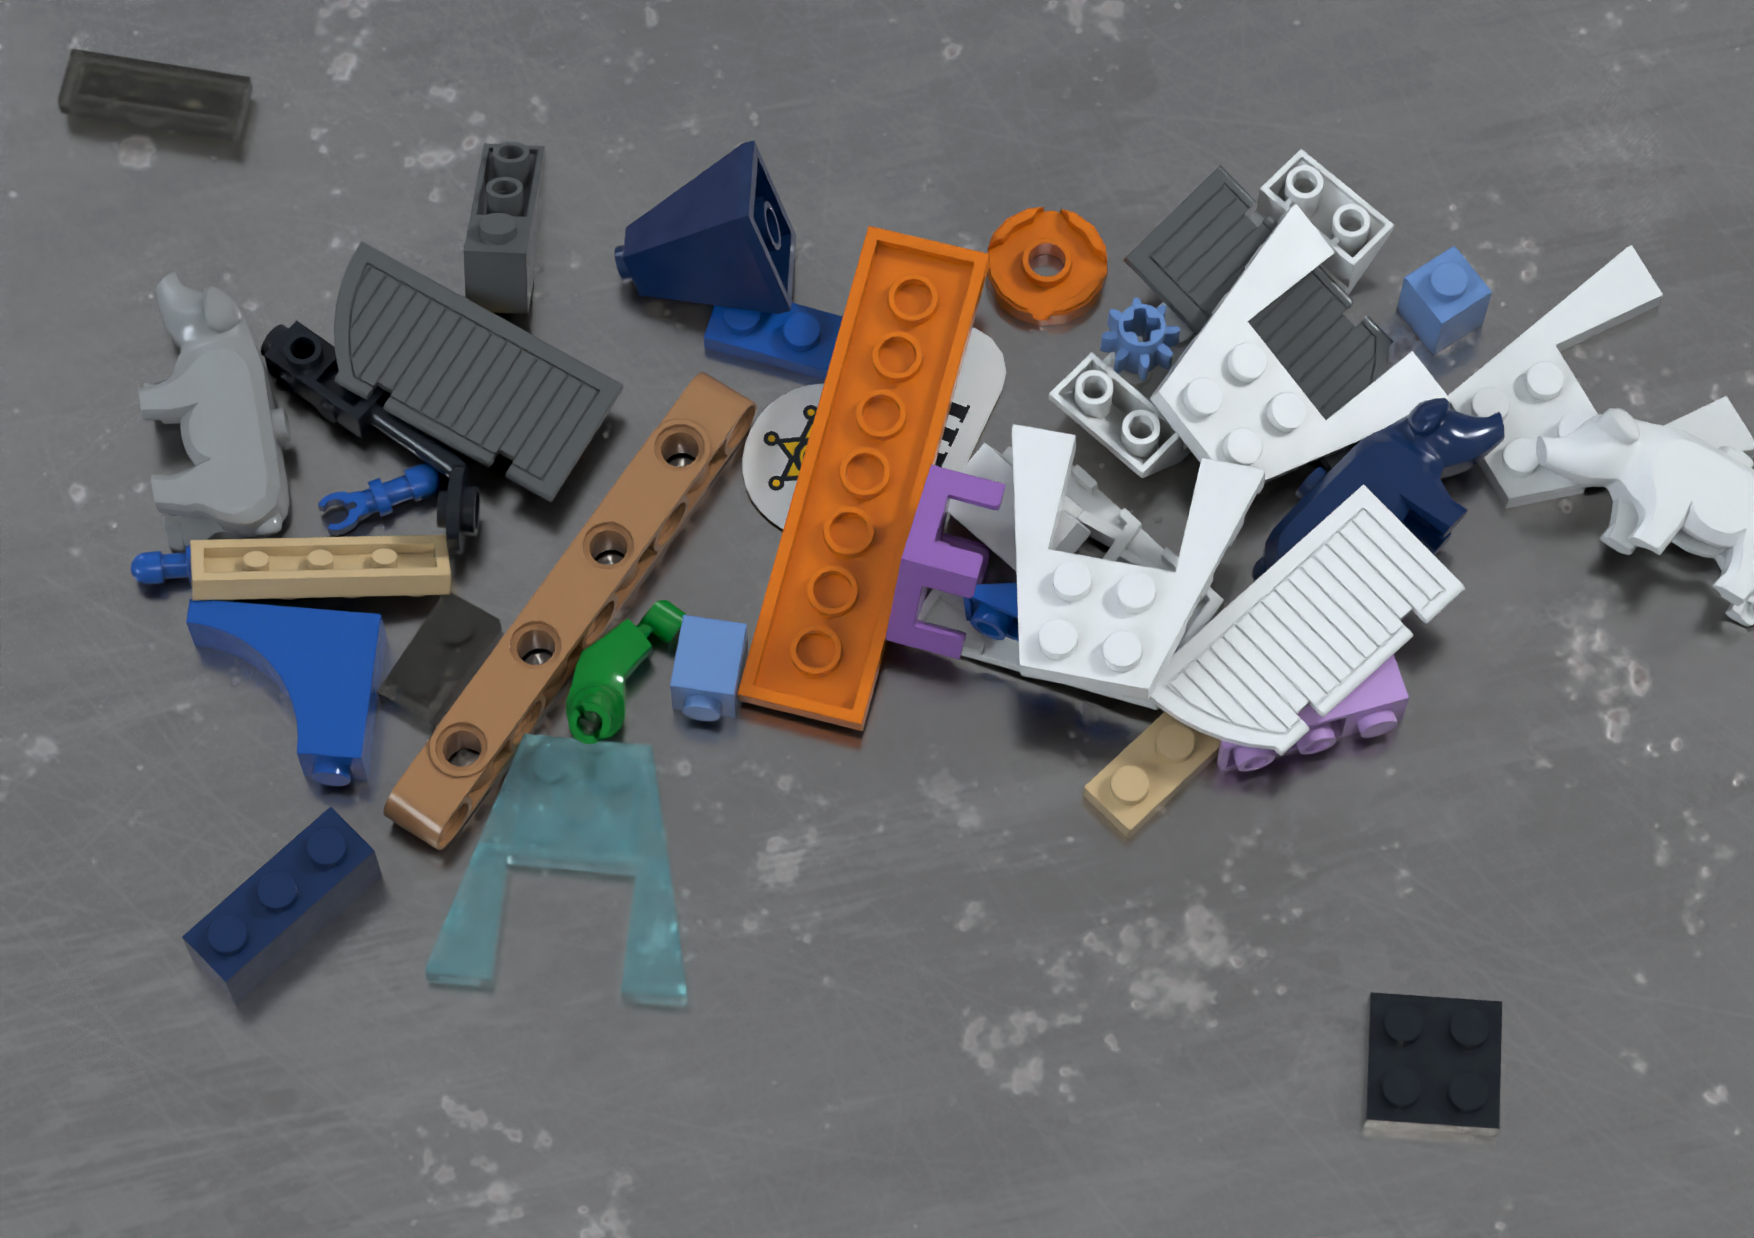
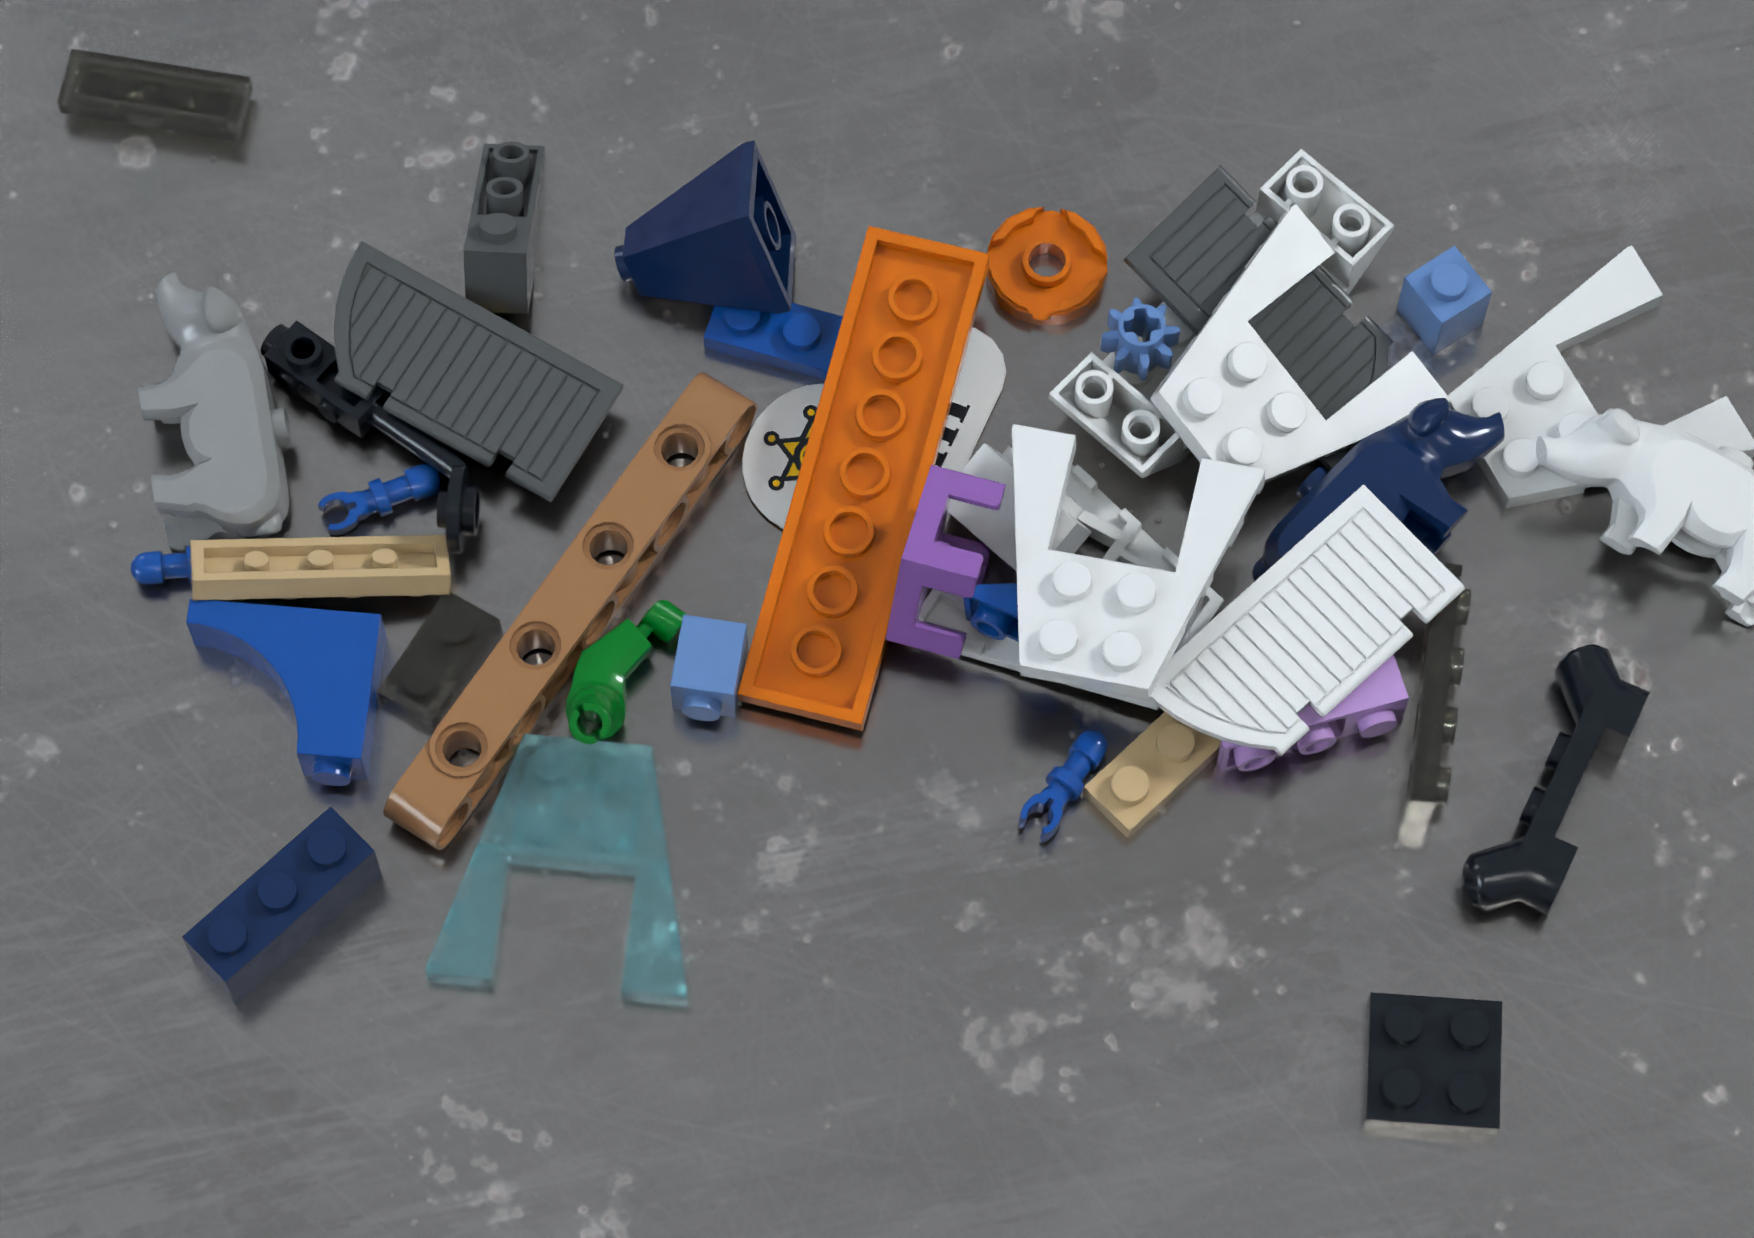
none -> blue piece [1018,730,1108,843]
none -> clear smoke plate [1403,562,1471,826]
none -> black plate [1462,644,1650,915]

